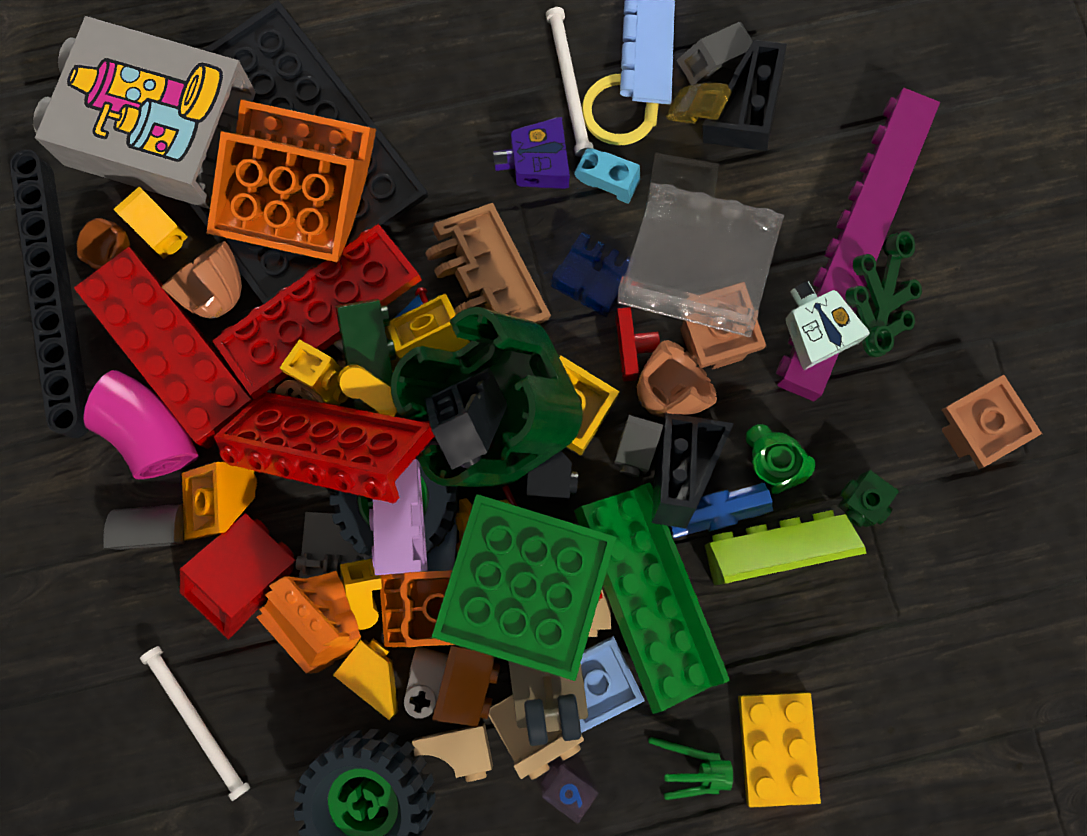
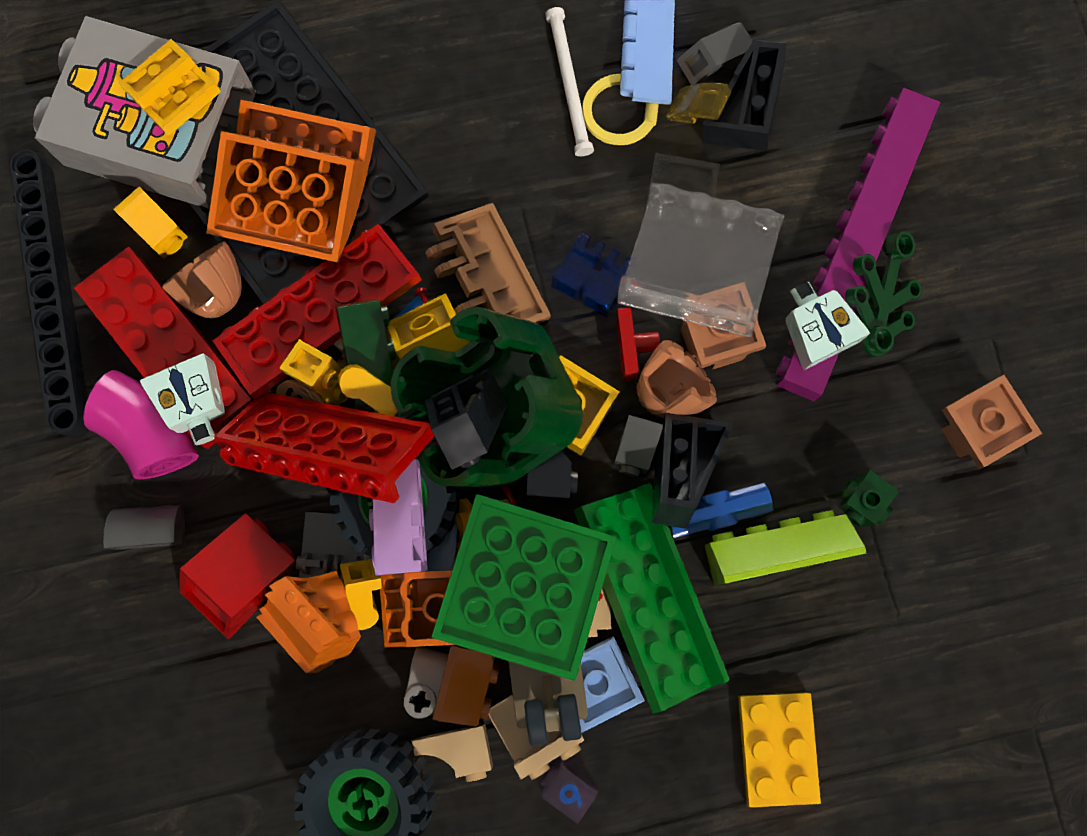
dark orange hair [76,218,130,270] -> none
white bar [140,646,251,801] -> none
light orange slope [182,462,257,540] -> none
yellow slope [333,639,398,720] -> none
dark purple torso [493,117,570,189] -> none
medium azure leg [574,149,640,204] -> none
green plant [648,737,733,800] -> none
green hair [745,424,815,494] -> none
none -> yellow slope [118,39,221,136]
none -> light aqua torso [140,353,225,445]

